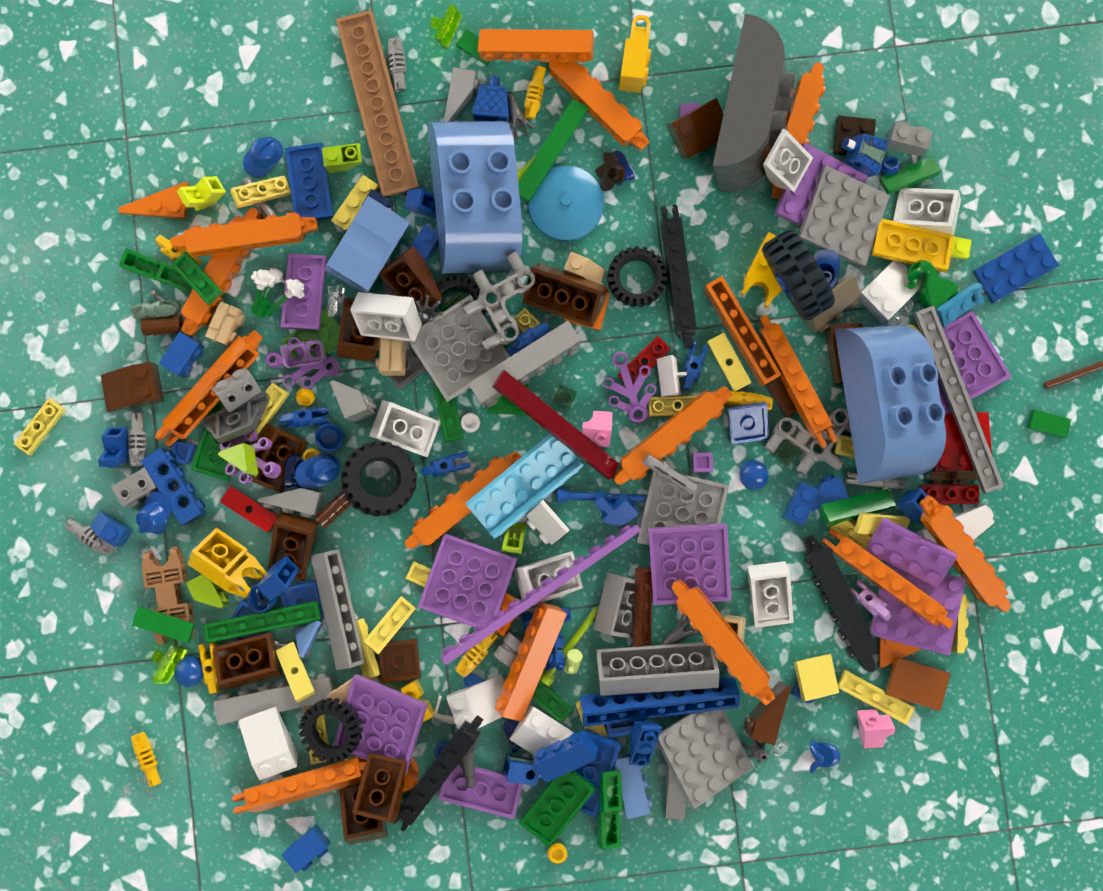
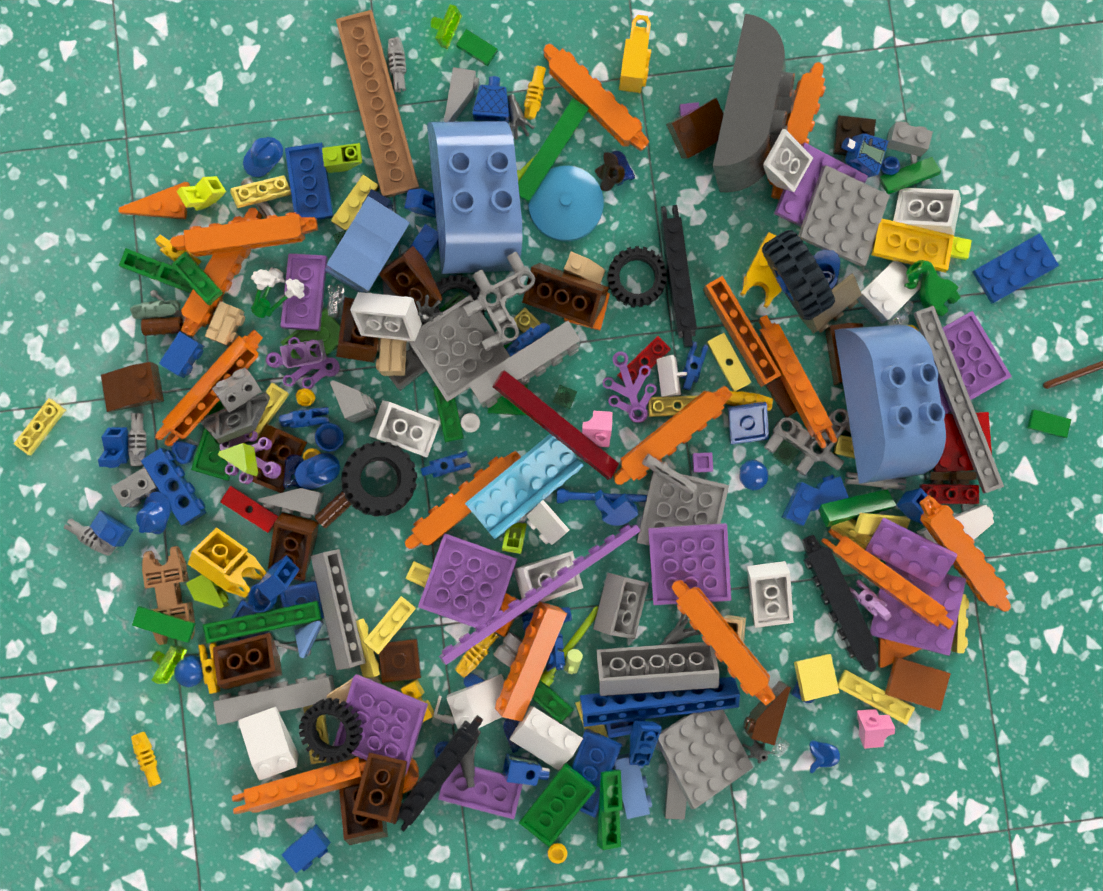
light yellow tile [276,642,316,702] -> none
orange brick [478,29,595,63] -> none
blue brick [533,730,597,782] -> none
copper tile [633,567,653,647] -> none
dark azure plate [936,283,985,327] -> none

